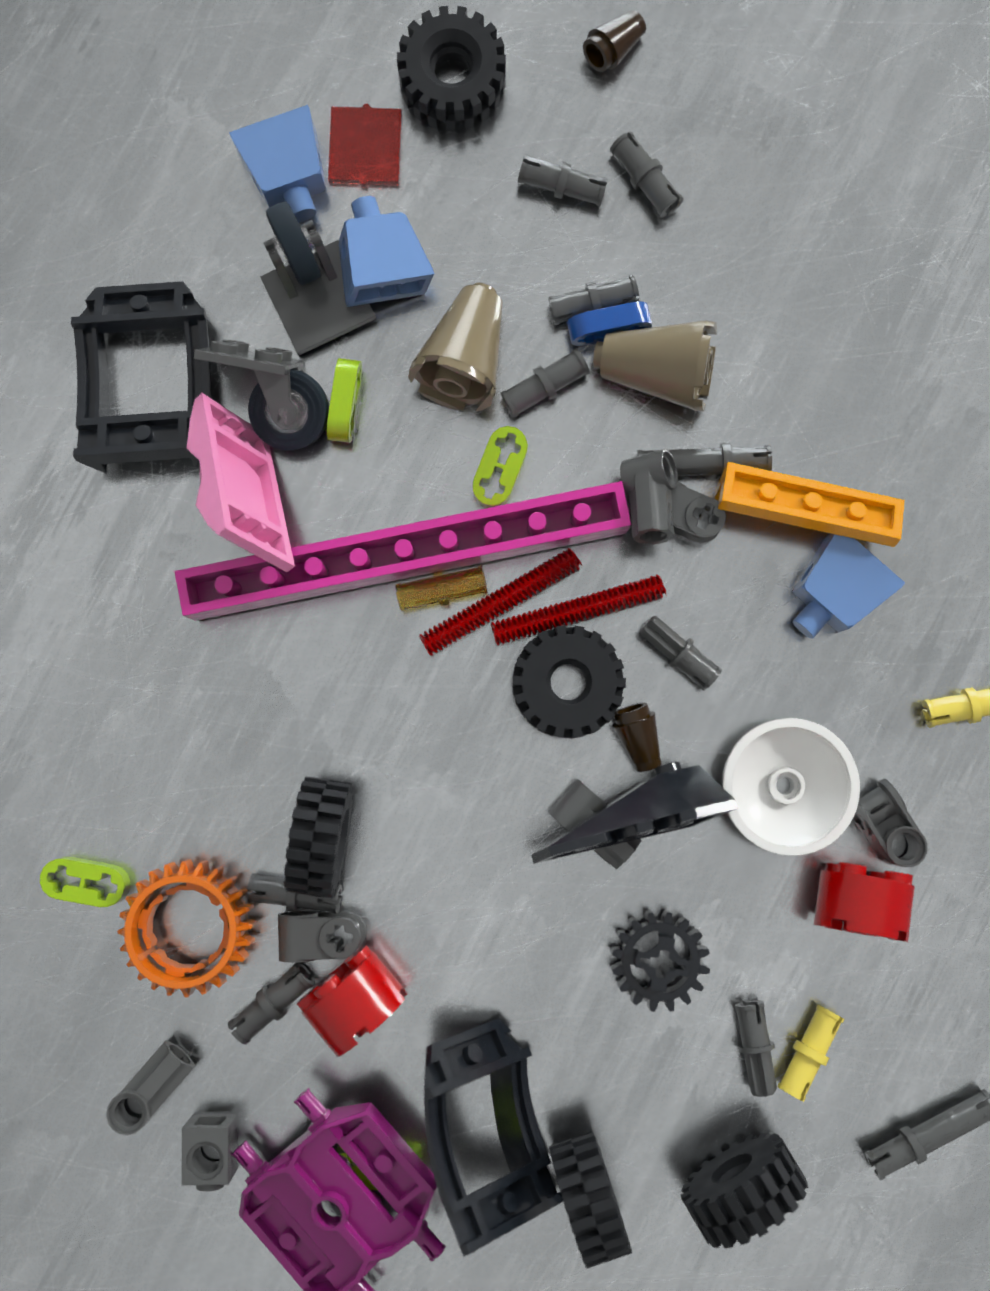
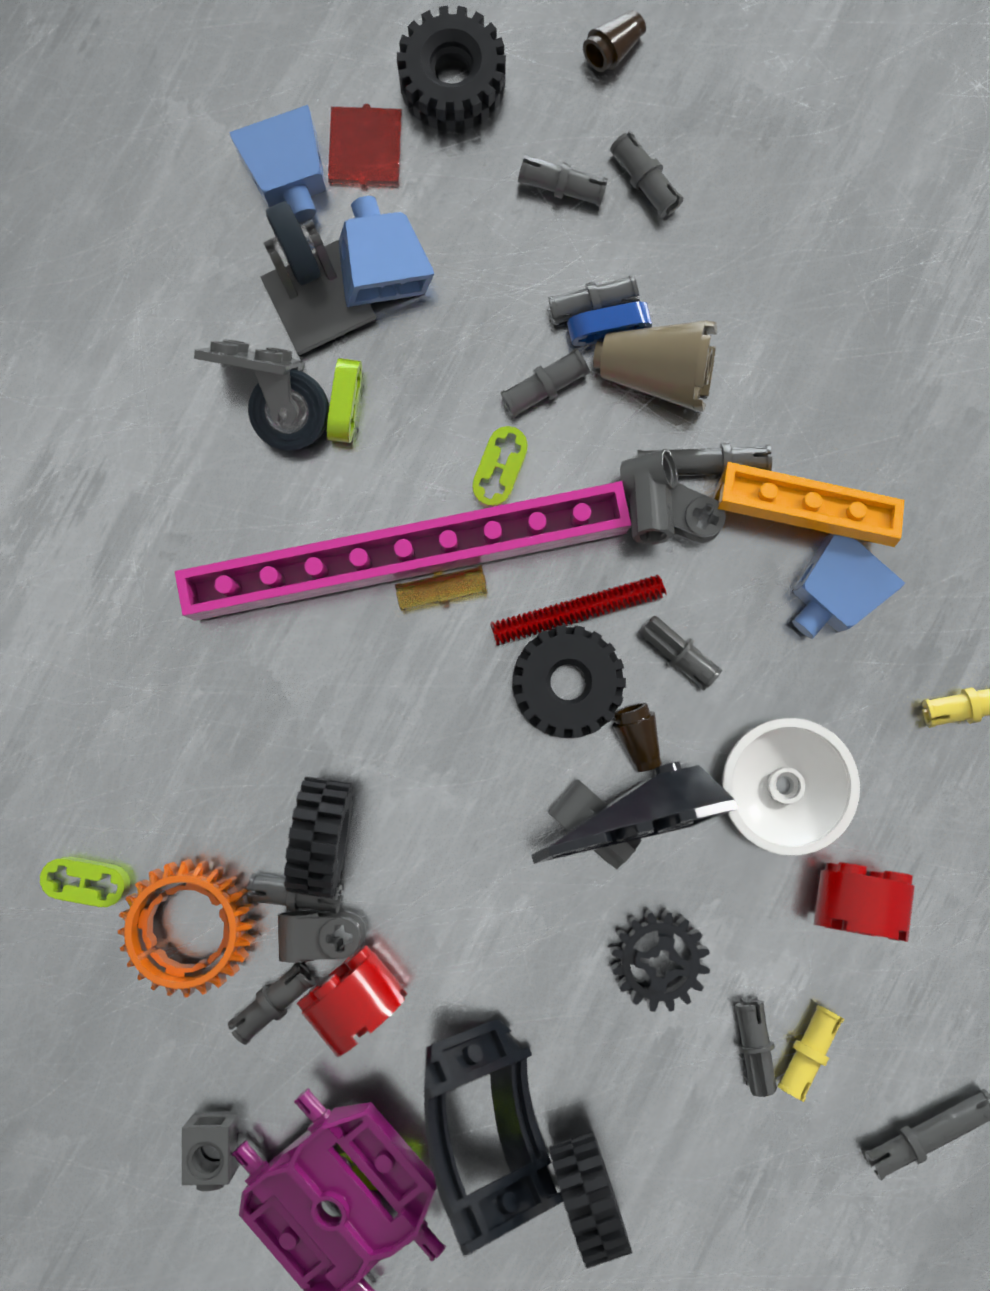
black wedge [71,281,212,474] -> none
dark grey piece [106,1040,196,1135] -> none
bright pink slope [187,393,295,572] -> none
dark tan cone [408,283,503,411] -> none
red axle [419,548,582,656] -> none
black tyre [681,1133,808,1249] -> none
dark grey piece [852,778,927,868] -> none

